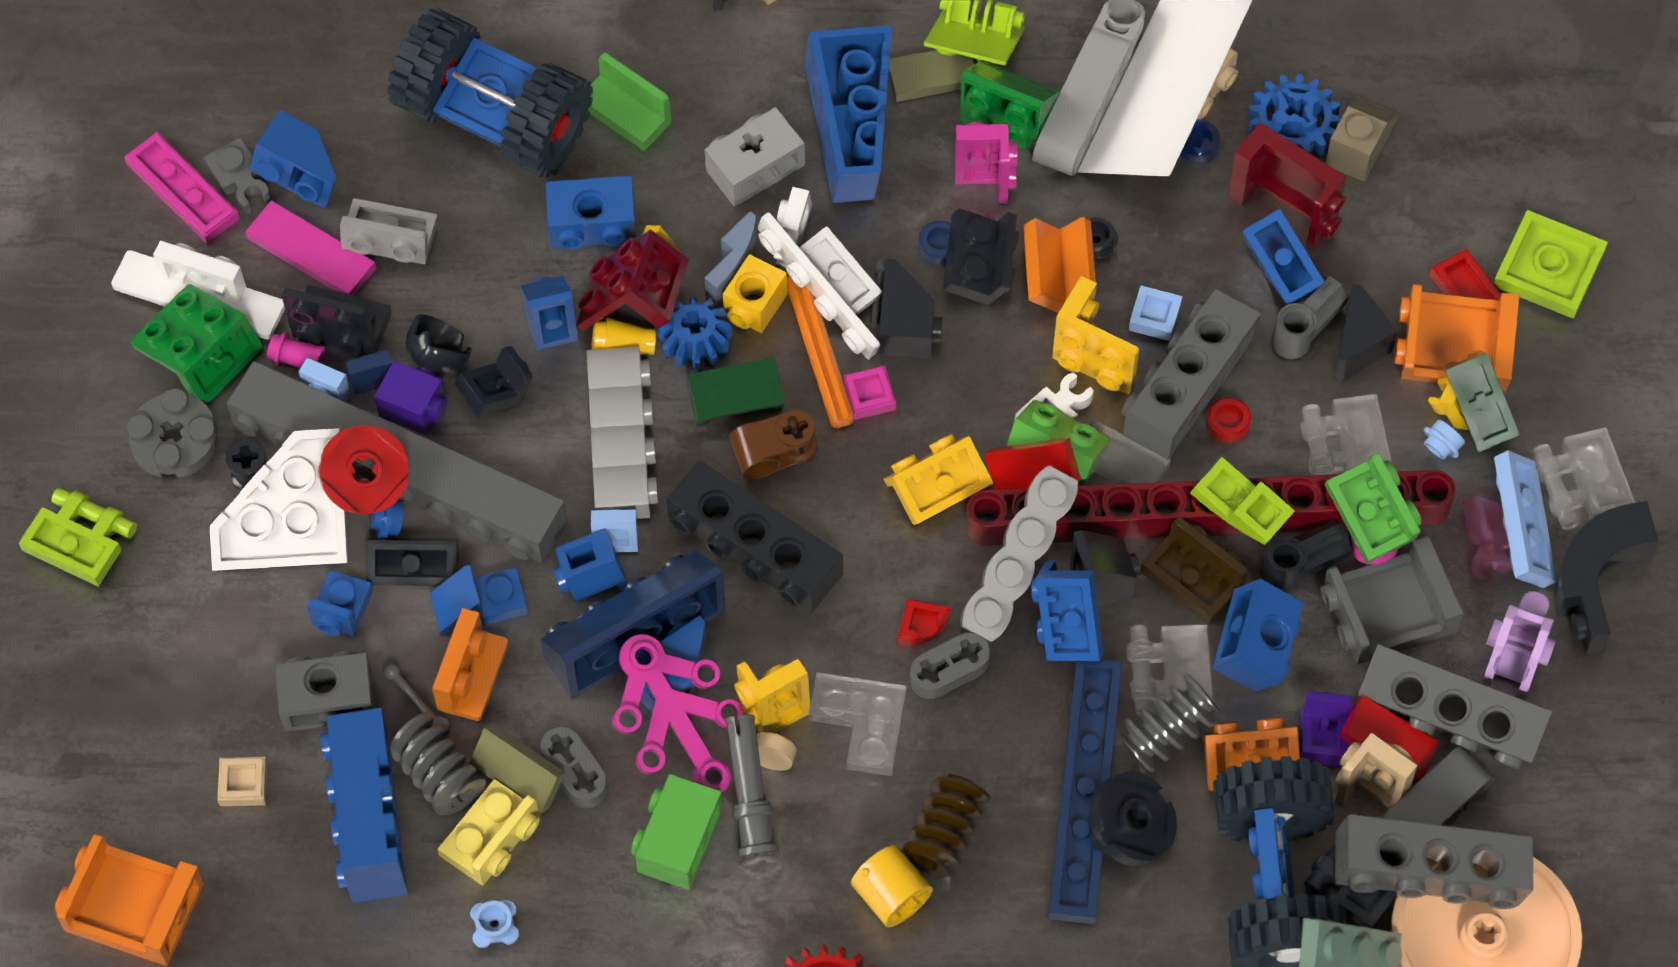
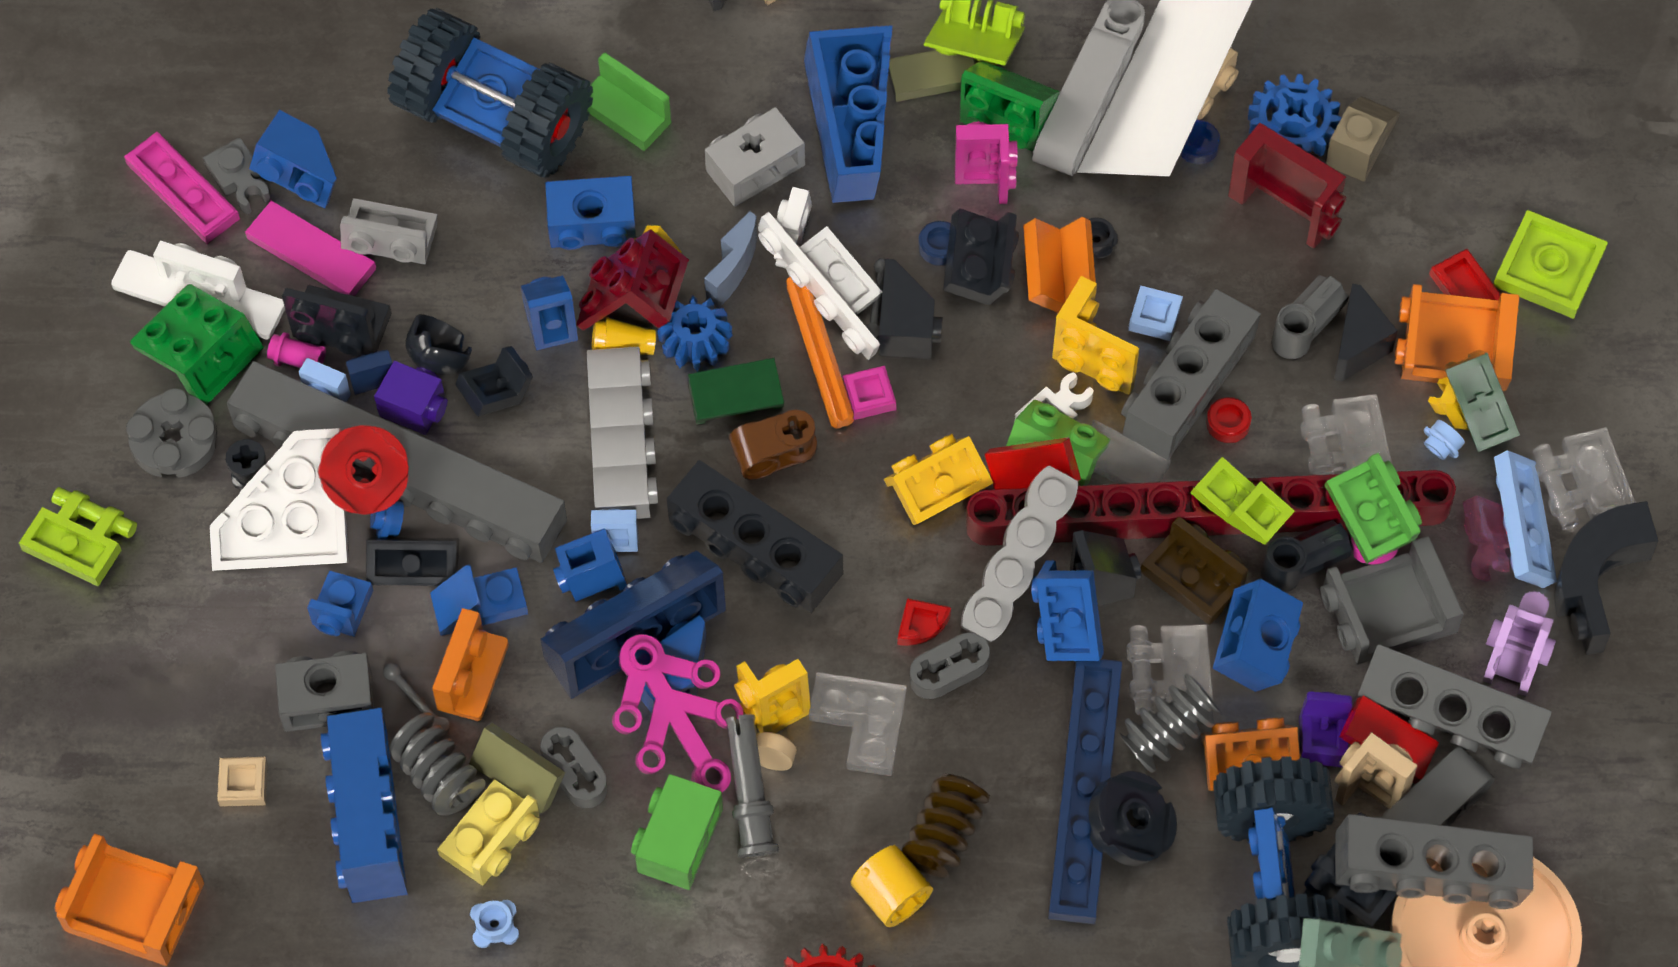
yellow brick [723,254,788,334] -> none
blue slope [1242,209,1325,305] -> none

